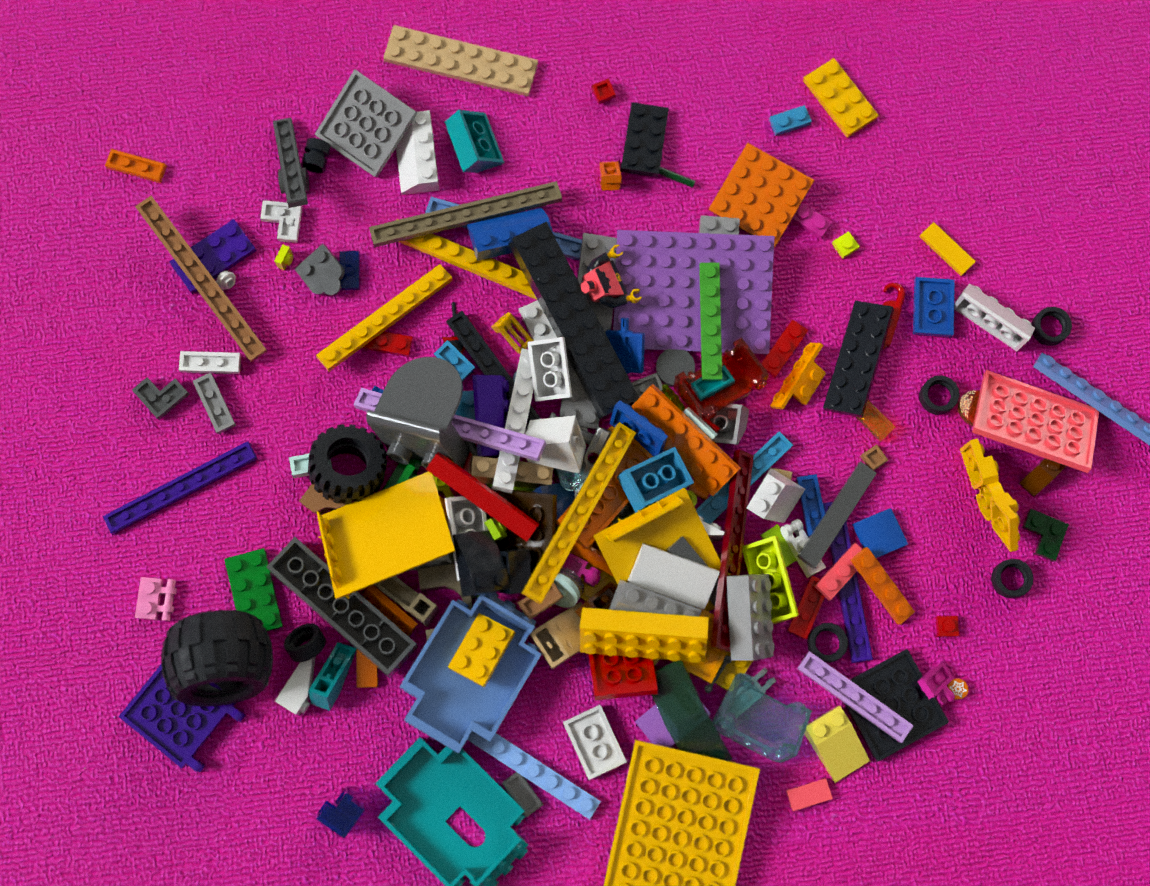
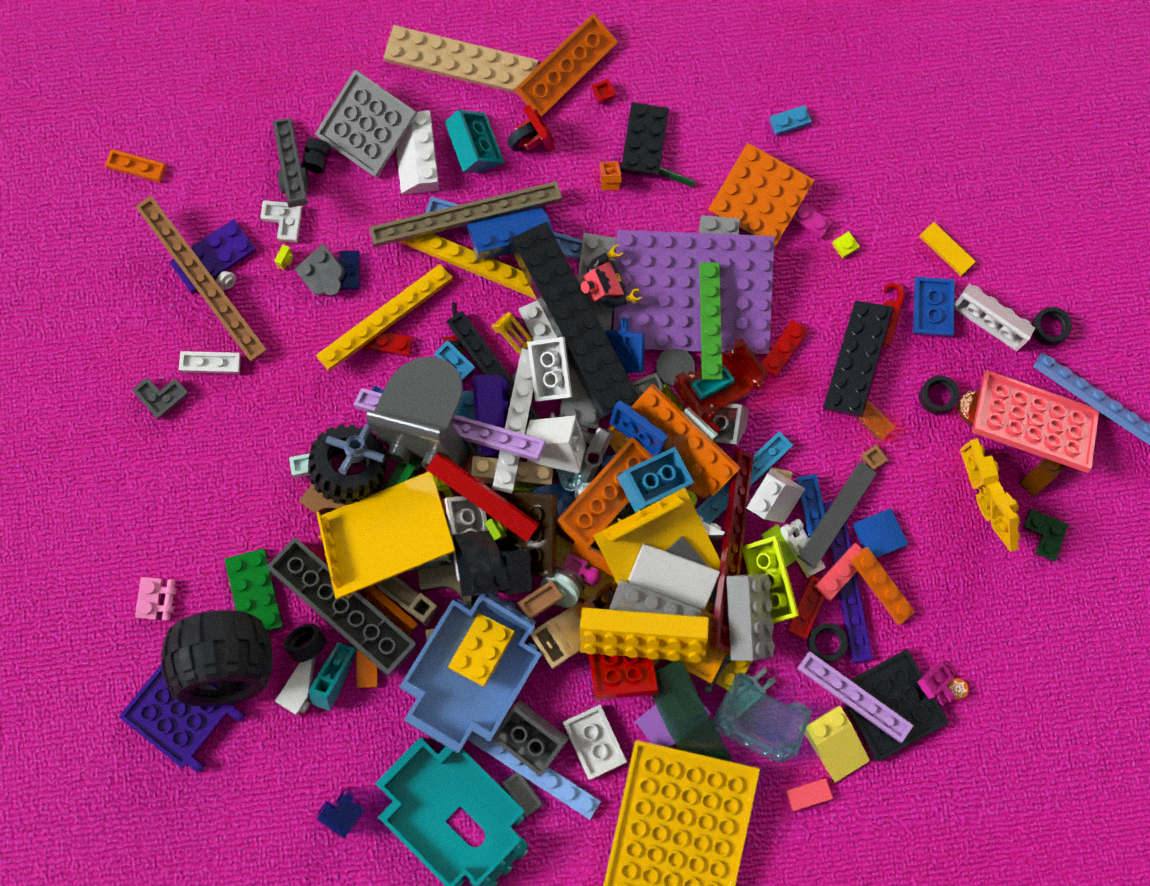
dark purple tile [103,441,258,535] -> none
light grey plate [193,372,236,434] -> none
yellow plate [522,422,636,604] -> none
light orange bracket [770,343,826,410] -> none
yellow plate [803,58,879,138] -> none
red plate [935,616,959,637] -> none
black tyre [991,559,1034,599] -> none
none -> sand blue bar [326,424,386,474]
none -> dark grey slope [492,700,569,777]
none -> plate [507,105,555,152]
none -> orange plate [513,13,618,117]

